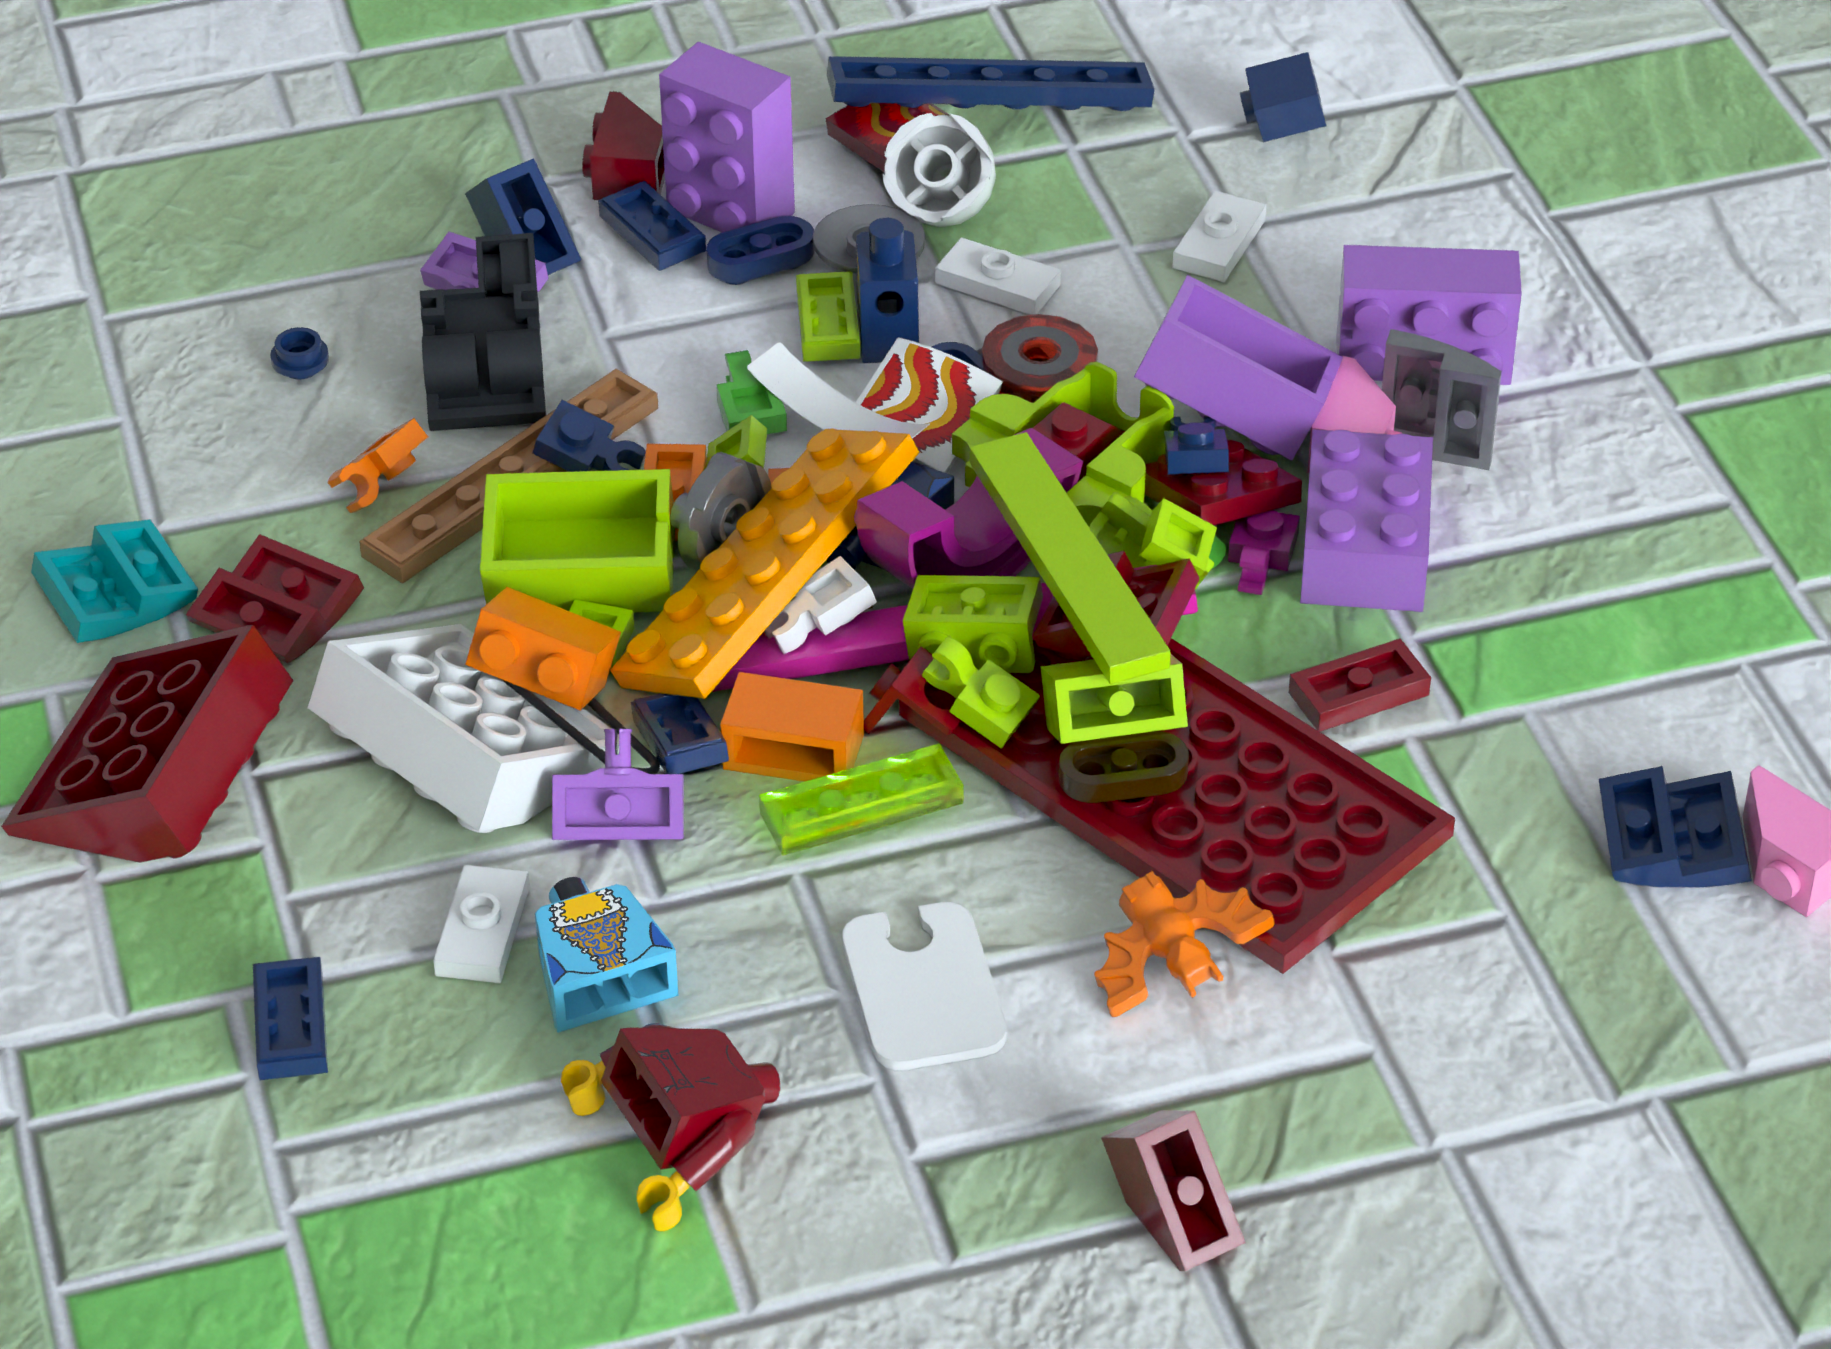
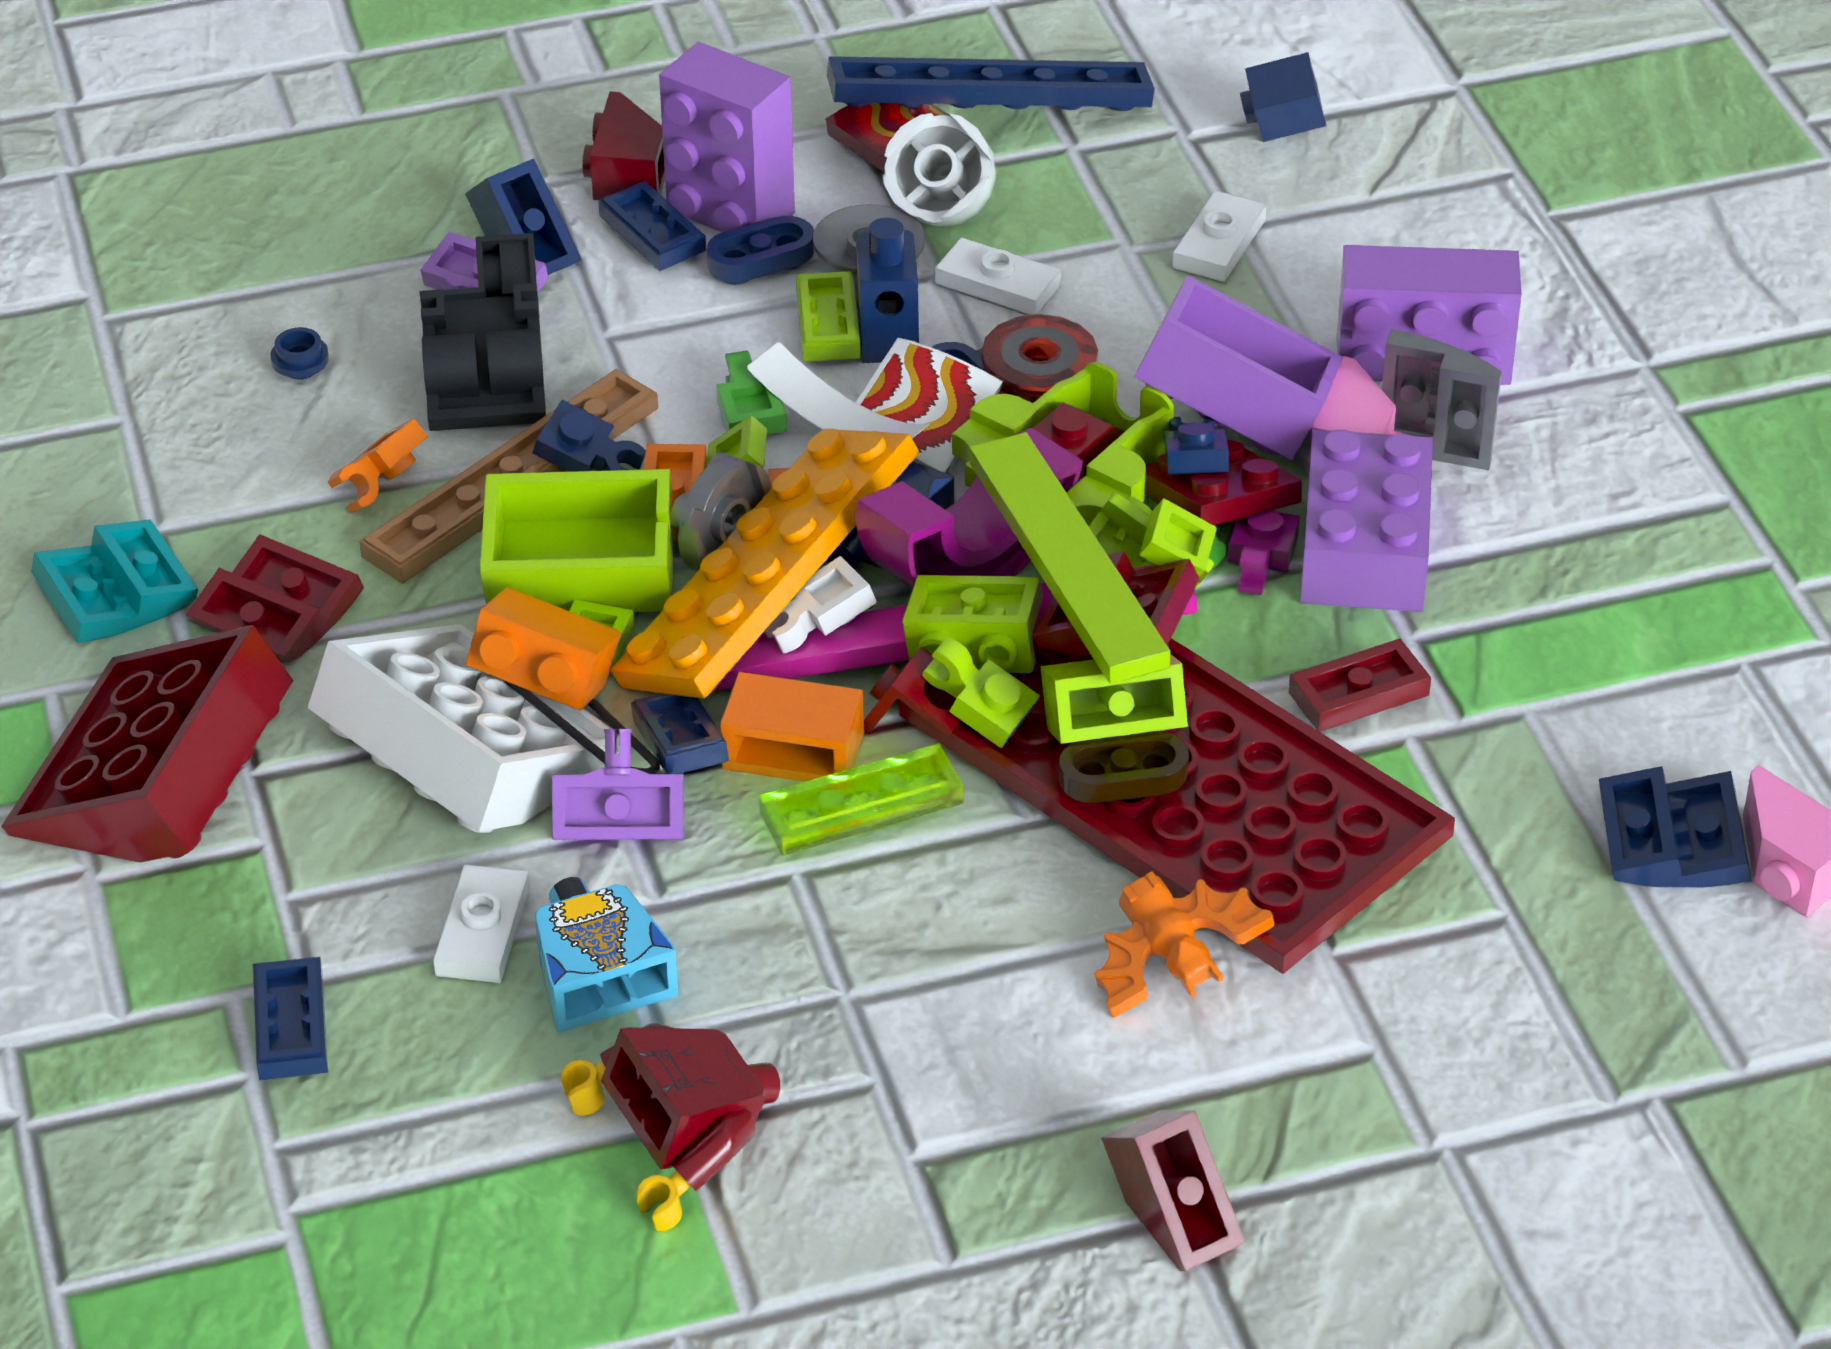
white piece [843,902,1007,1071] -> none

